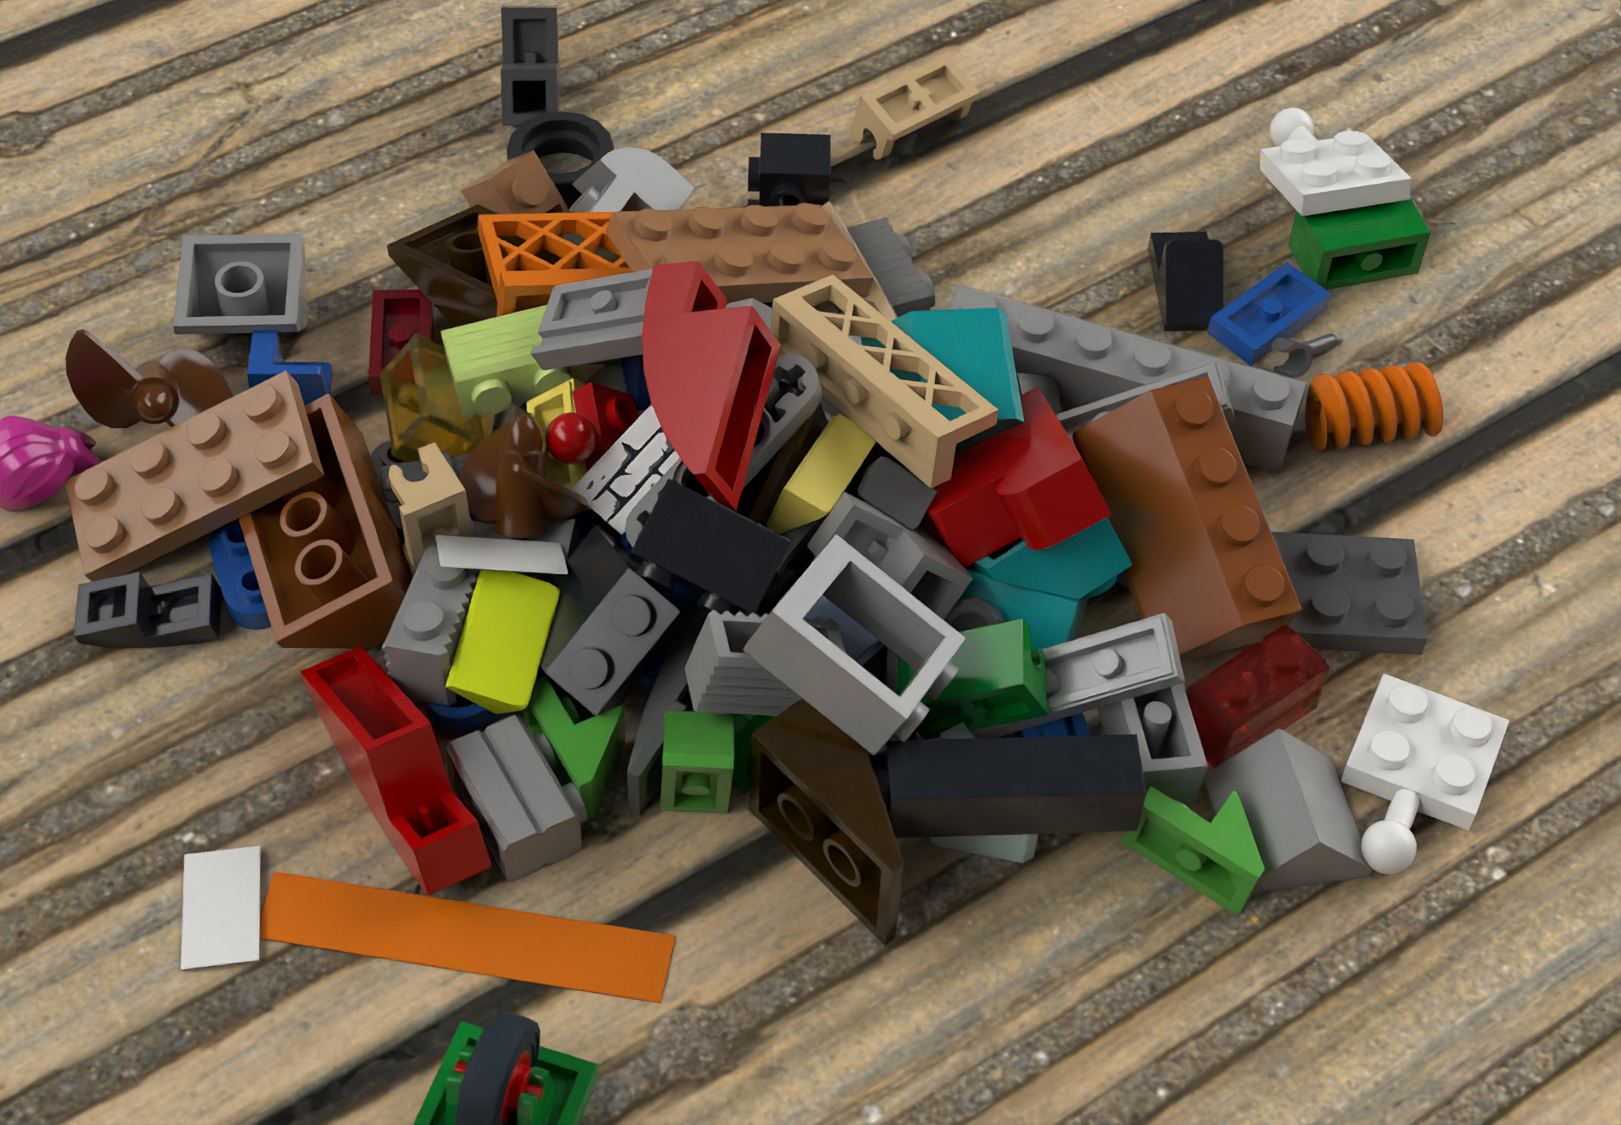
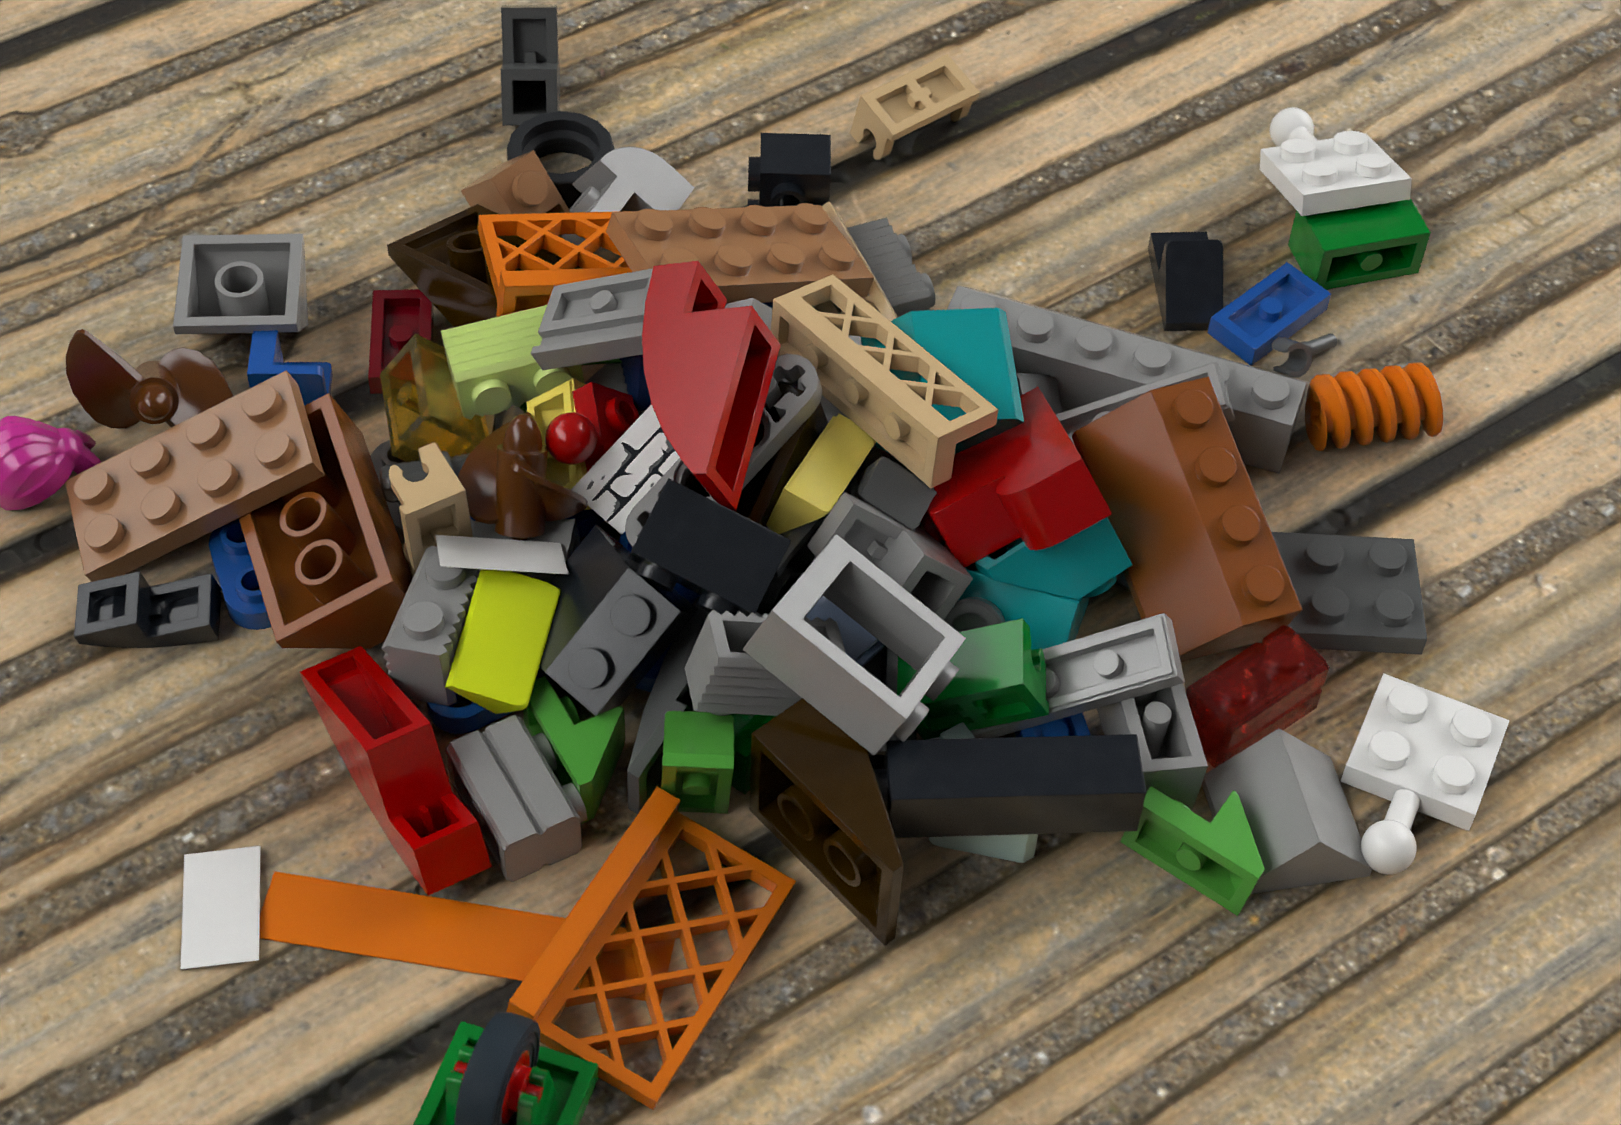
none -> orange fence [506,786,796,1110]

